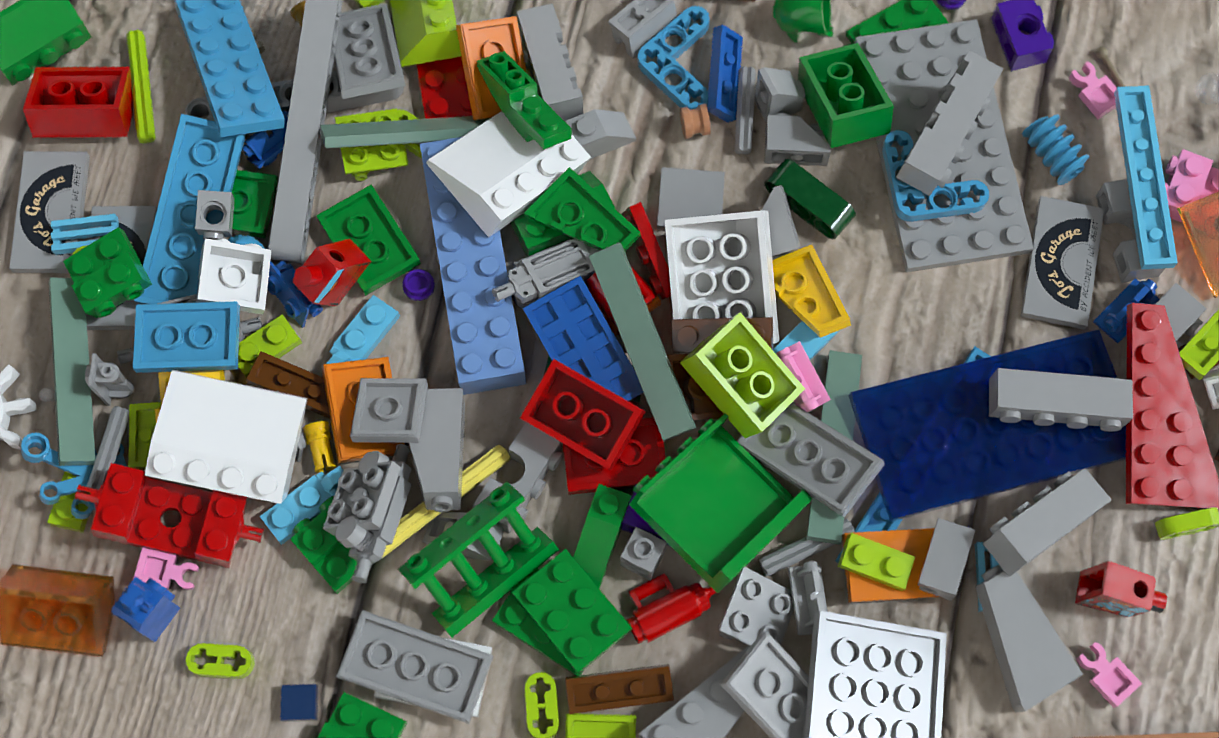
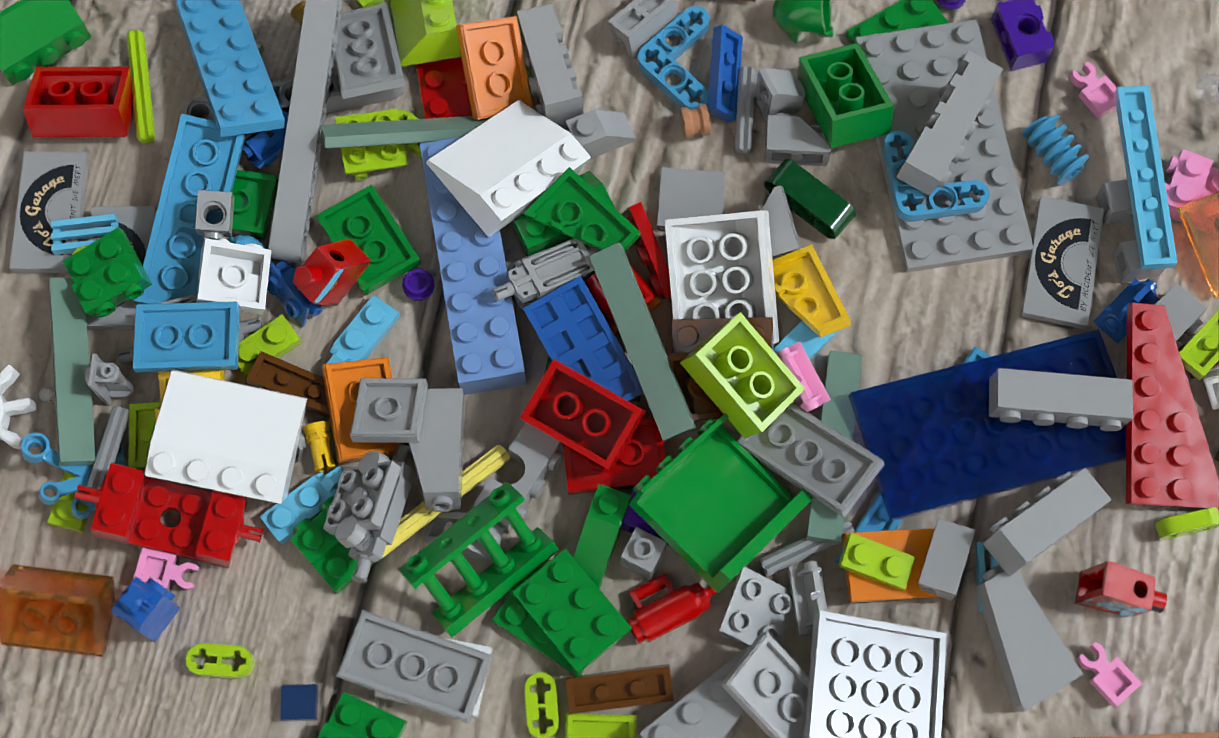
green slope [477,51,572,150] -> none

